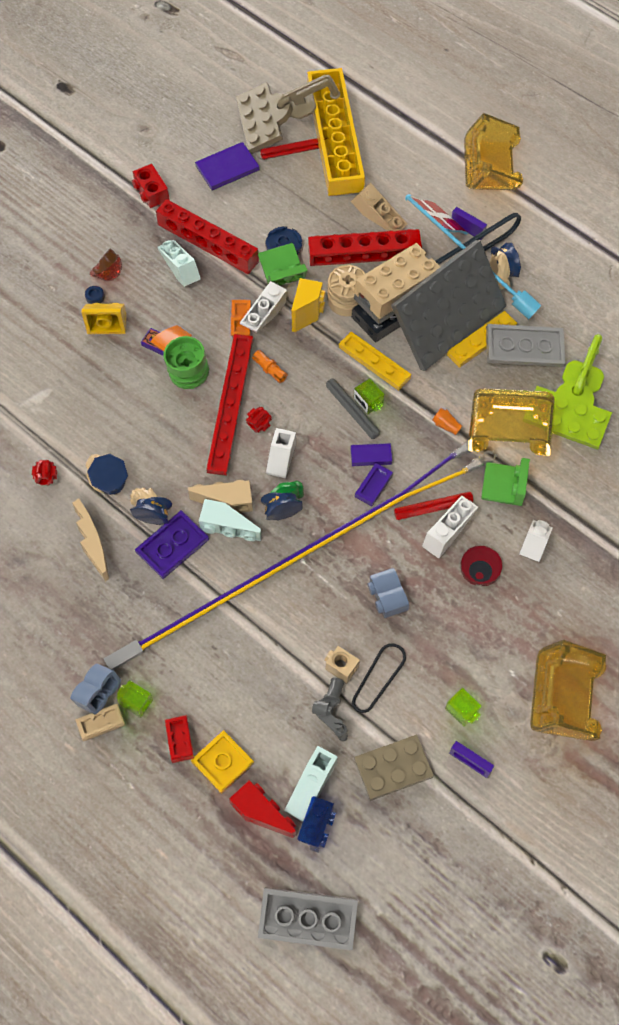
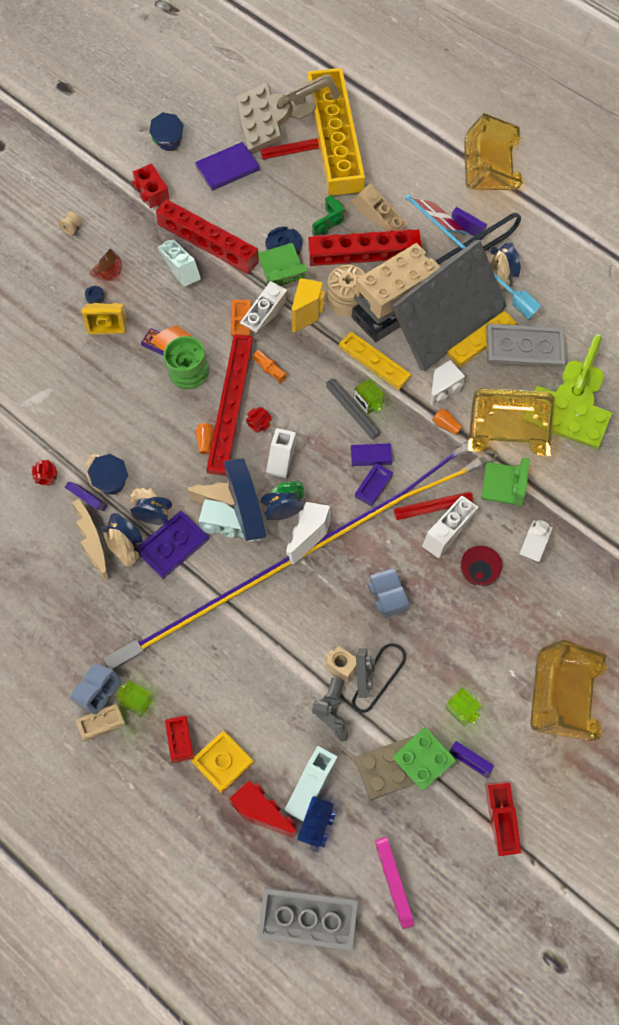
none -> tan wheel [59,211,83,235]
none -> dark purple tile [64,481,108,511]
none -> piece [100,513,143,567]
none -> dark blue piece [149,112,184,151]
none -> orange cone [195,423,214,454]
none -> dark blue slope [223,458,266,541]
none -> white slope [286,502,332,565]
none -> green bracket [312,195,344,236]
none -> dark grey hinge [356,648,375,698]
none -> dark pink beam [375,837,414,930]
none -> bright green bracket [393,727,457,791]
none -> white slope [430,360,465,406]
none -> red slope [485,781,522,856]

